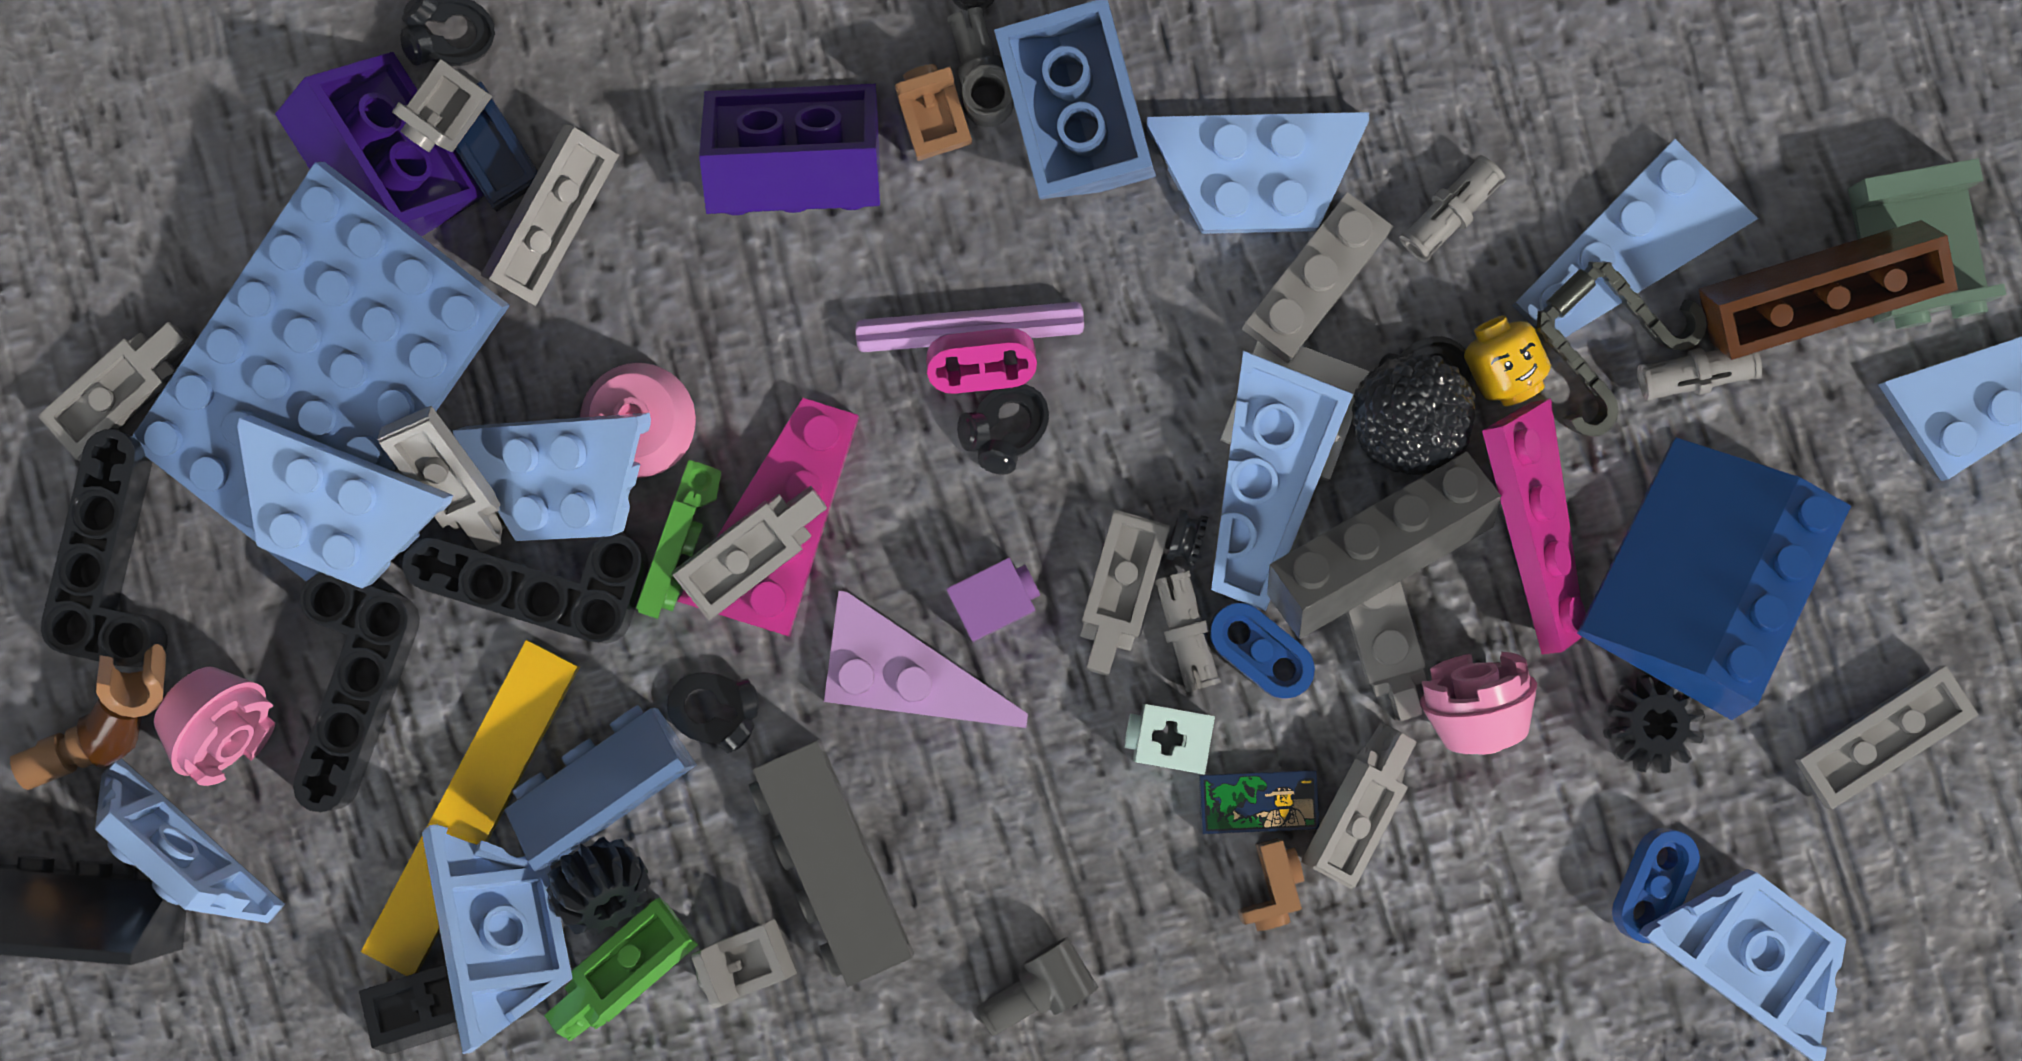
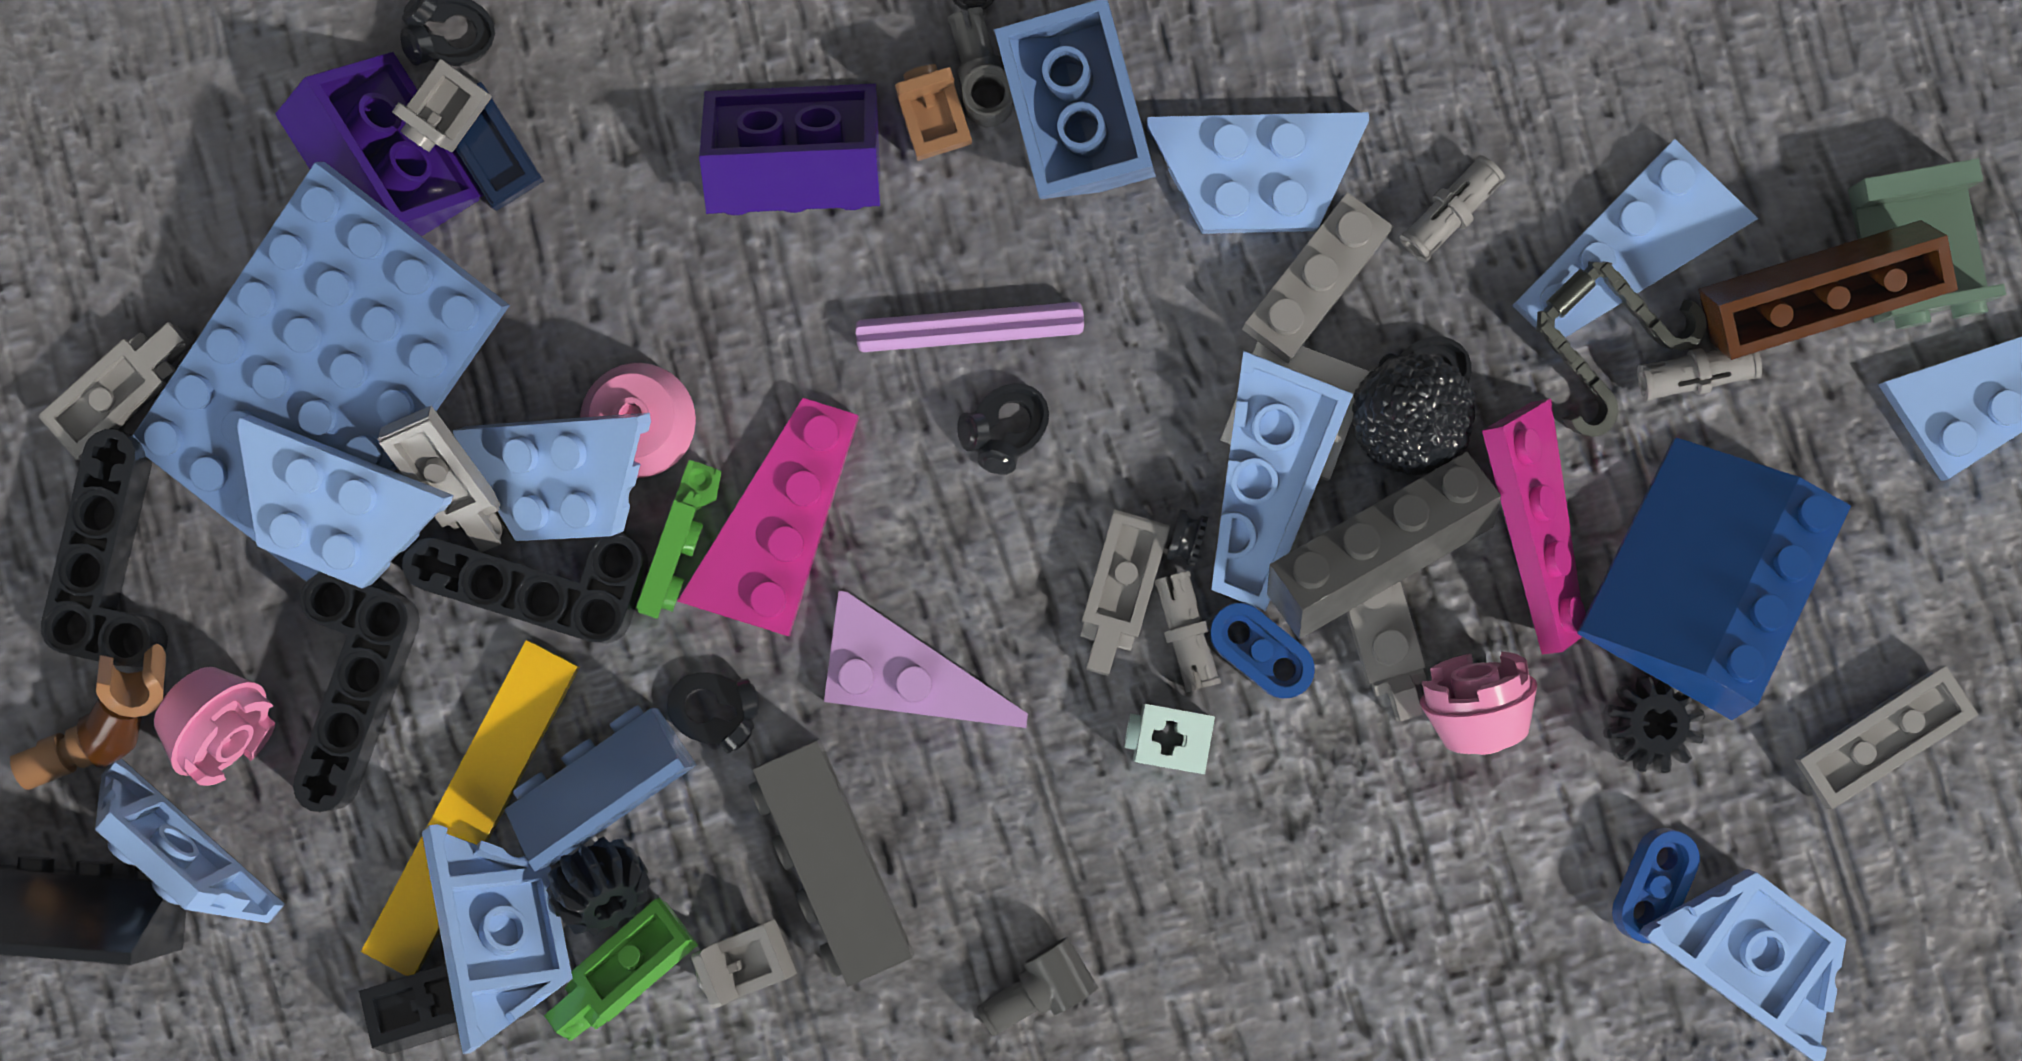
light grey plate [480,124,619,306] -> none
light grey hinge [672,486,827,620] -> none
dark pink beam [926,328,1037,394] -> none
medium lavender brick [946,558,1040,642] -> none
tile [1199,770,1319,834] -> none
medium nougat bracket [1238,838,1304,931] -> none
light grey hinge [1301,723,1417,889] -> none
yellow head [1464,316,1551,406] -> none

